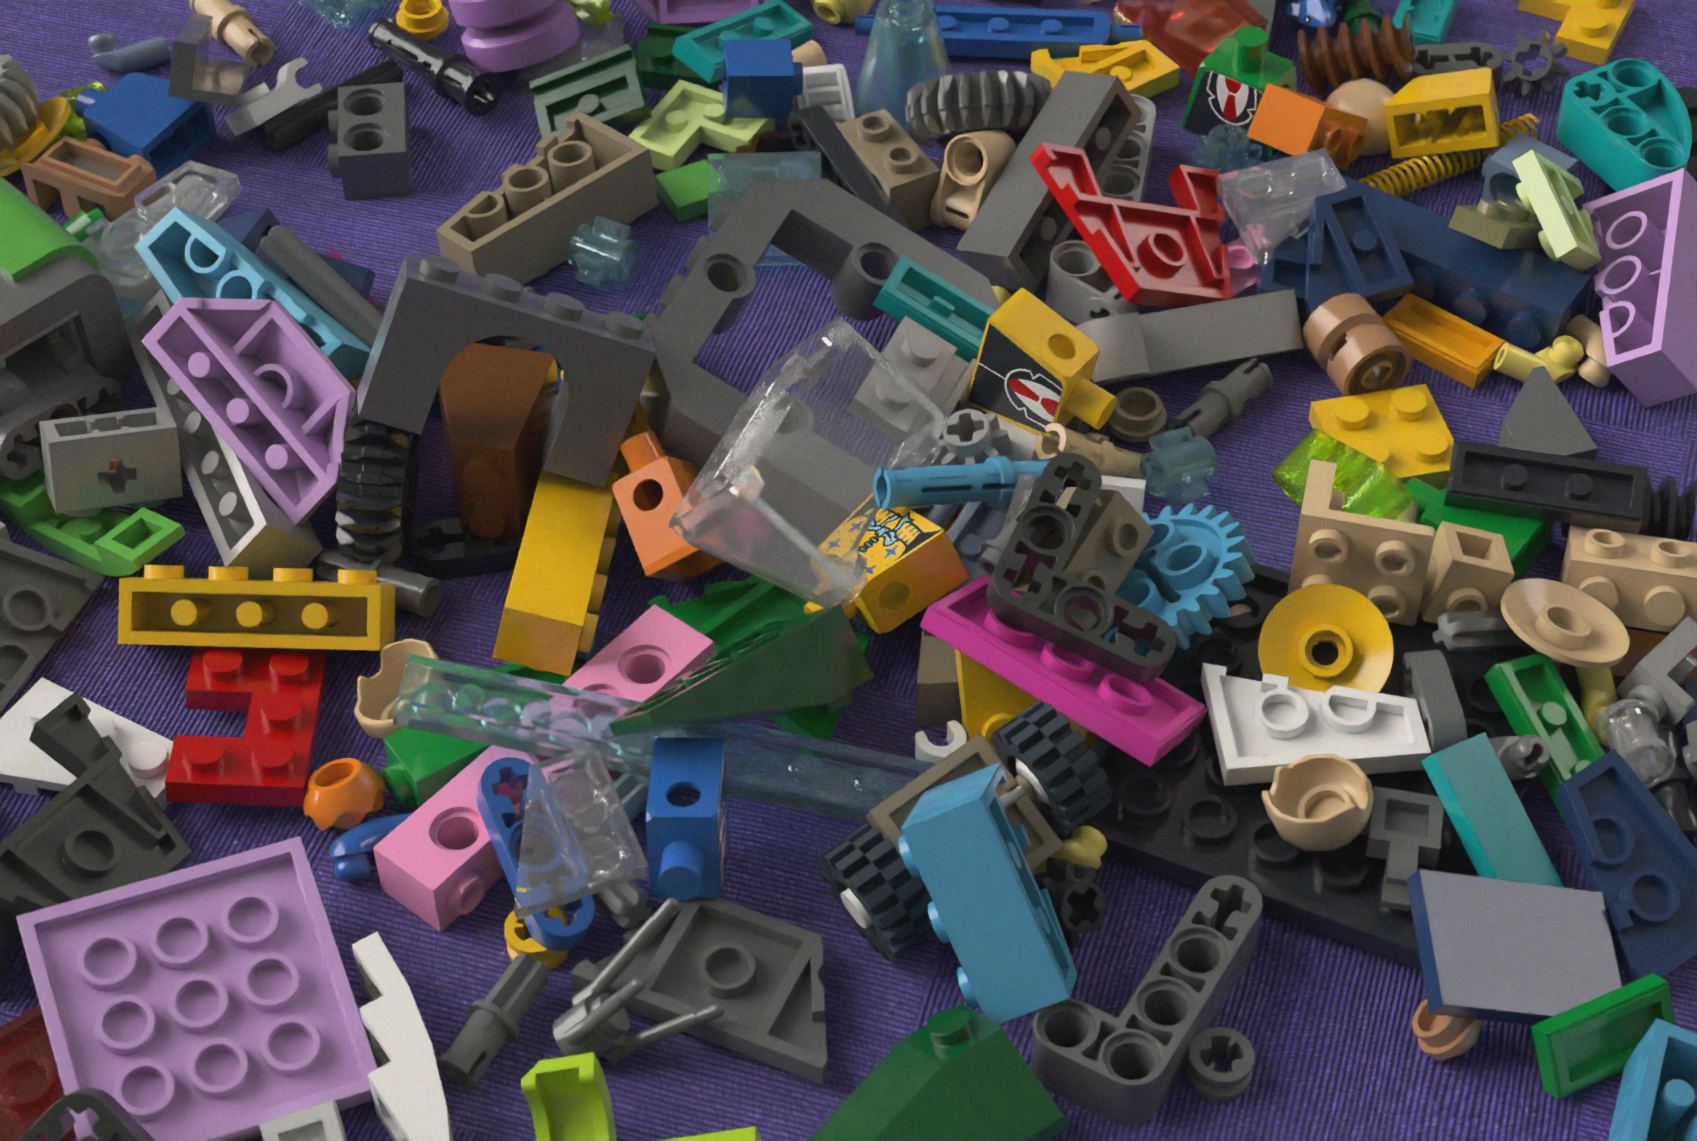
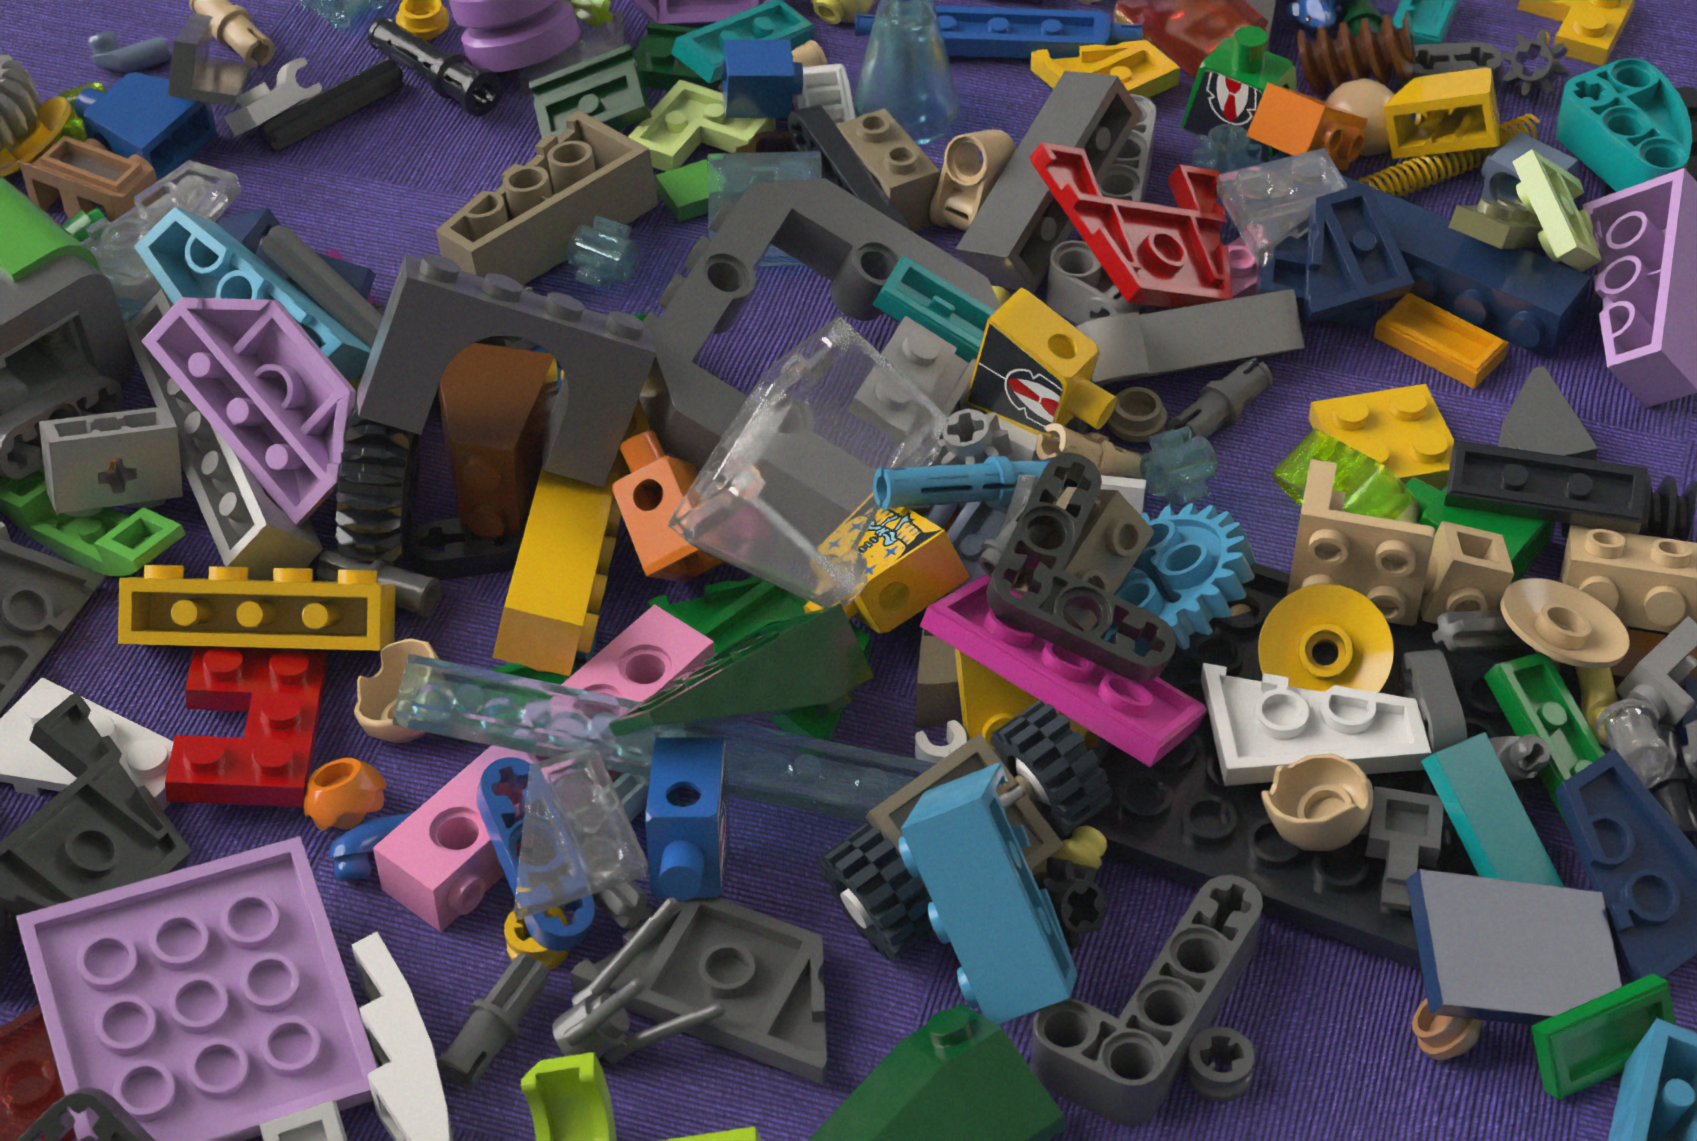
dark grey brick [328,82,412,200] -> none
green brick [381,703,488,812] -> none
dark grey gear [905,70,1052,149] -> none
medium nougat wheel [1302,293,1412,397] -> none
light yellow arm [1493,335,1584,384] -> none
tan arm [1565,314,1613,388] -> none

